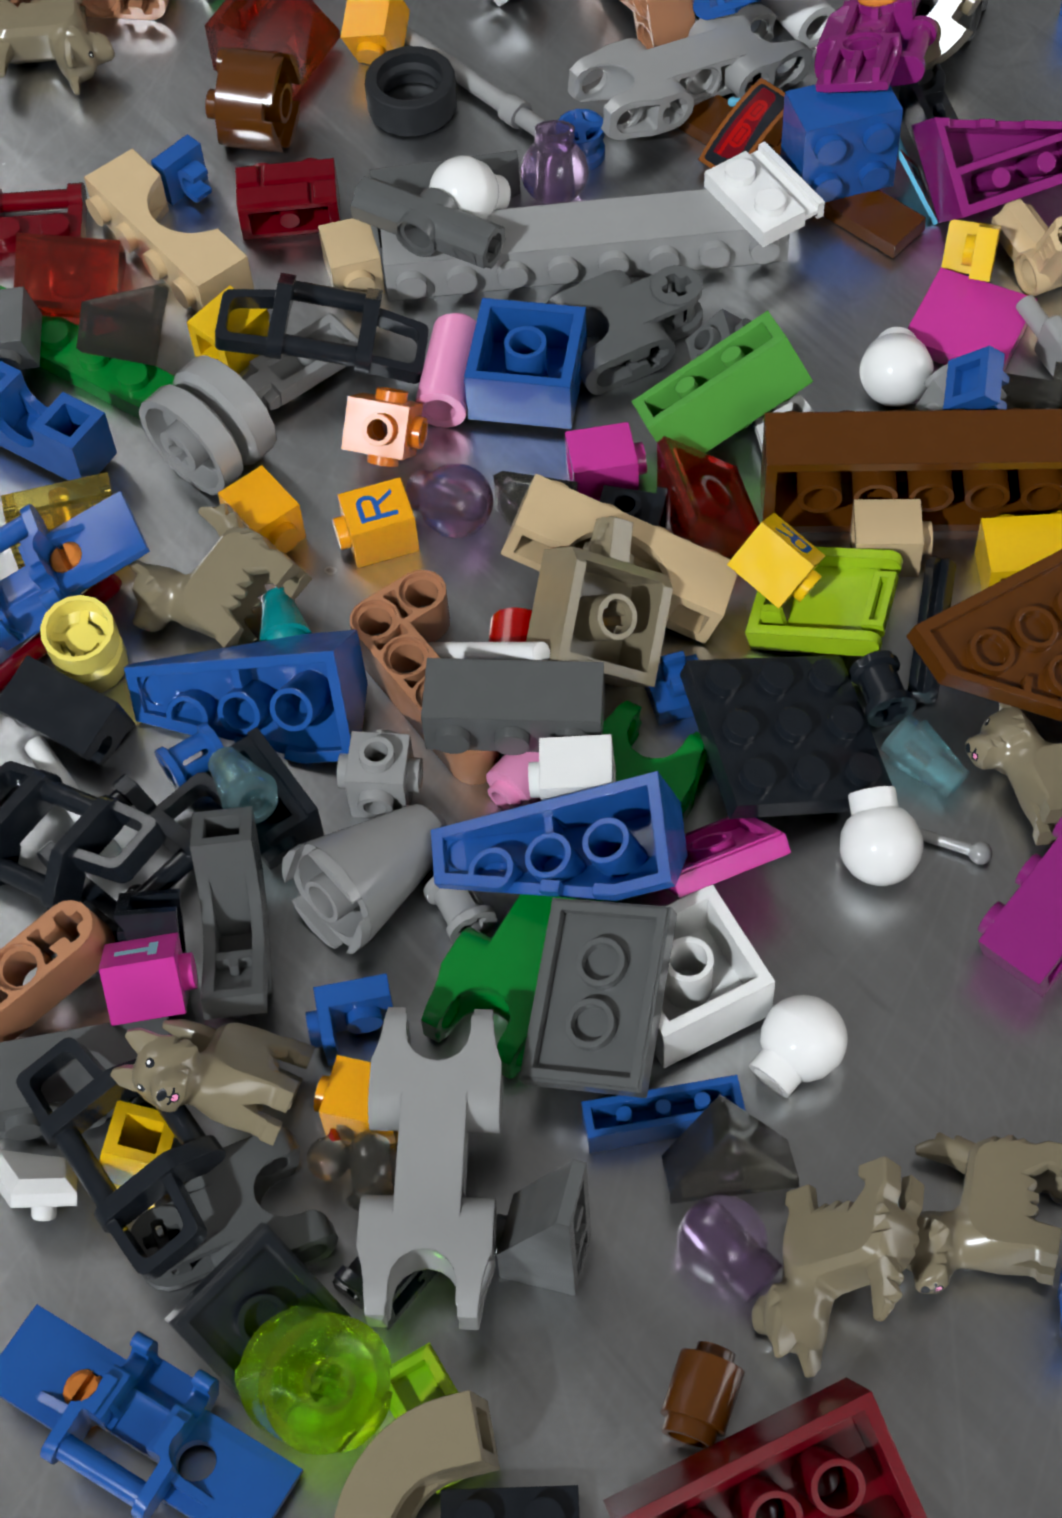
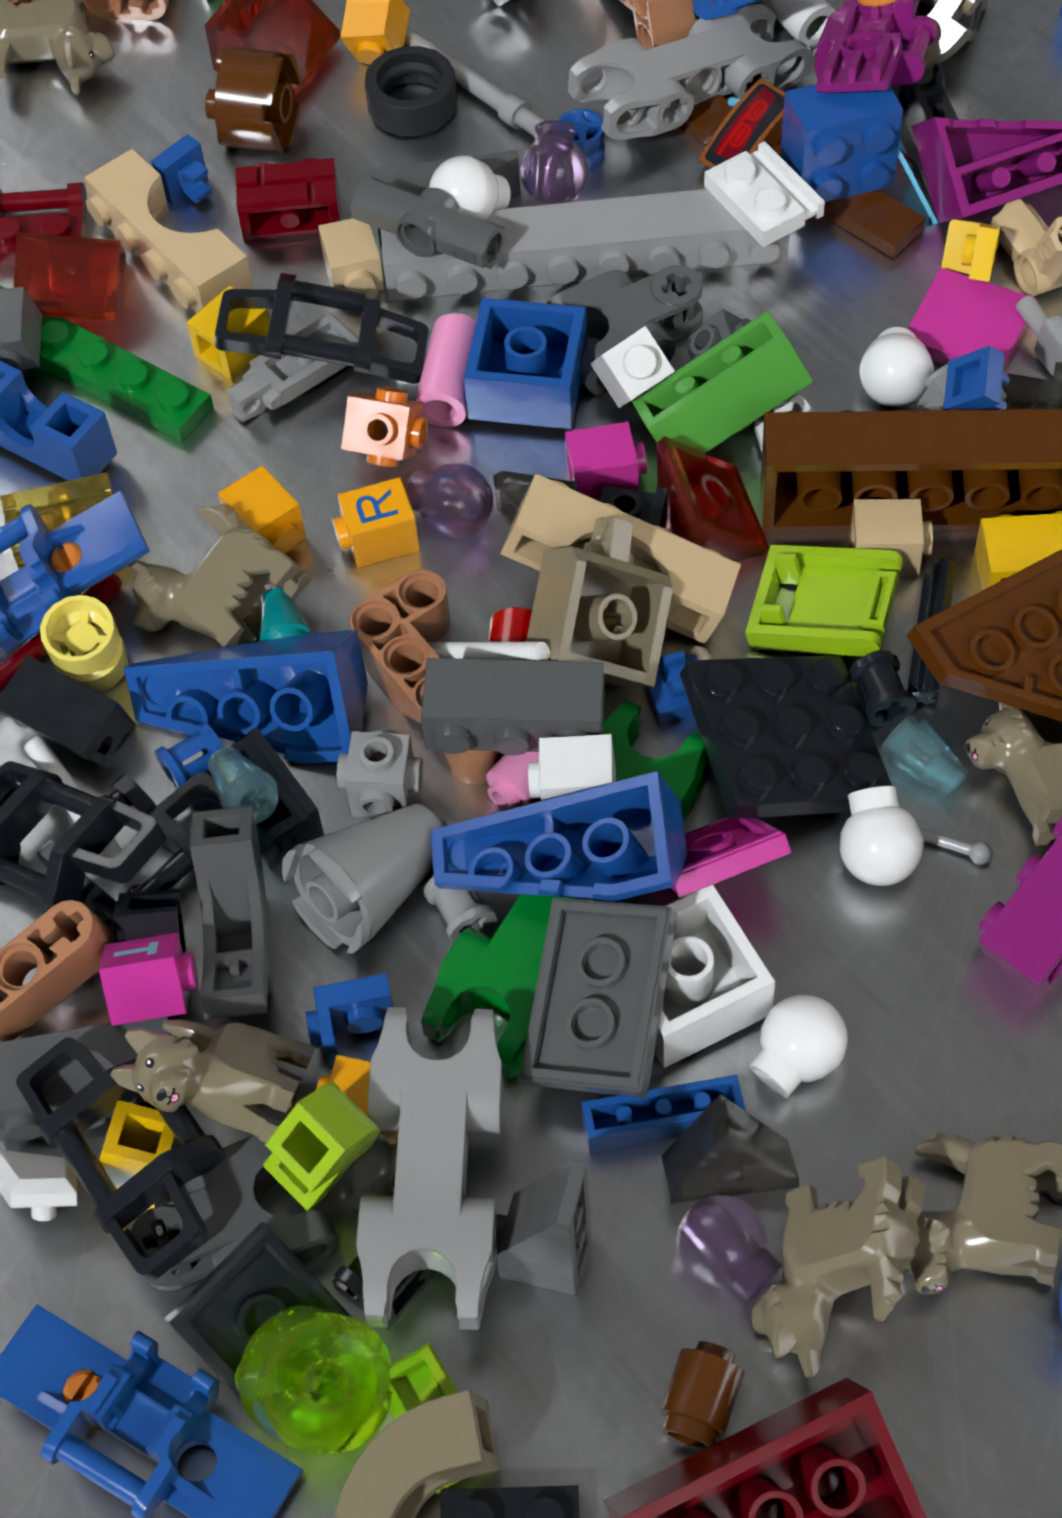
clear smoke slope [76,283,170,366] -> none
light grey wheel [139,355,277,495] -> none
yellow brick [727,513,825,609] -> none
none -> lime brick [262,1081,381,1212]
none -> white brick [590,326,675,408]

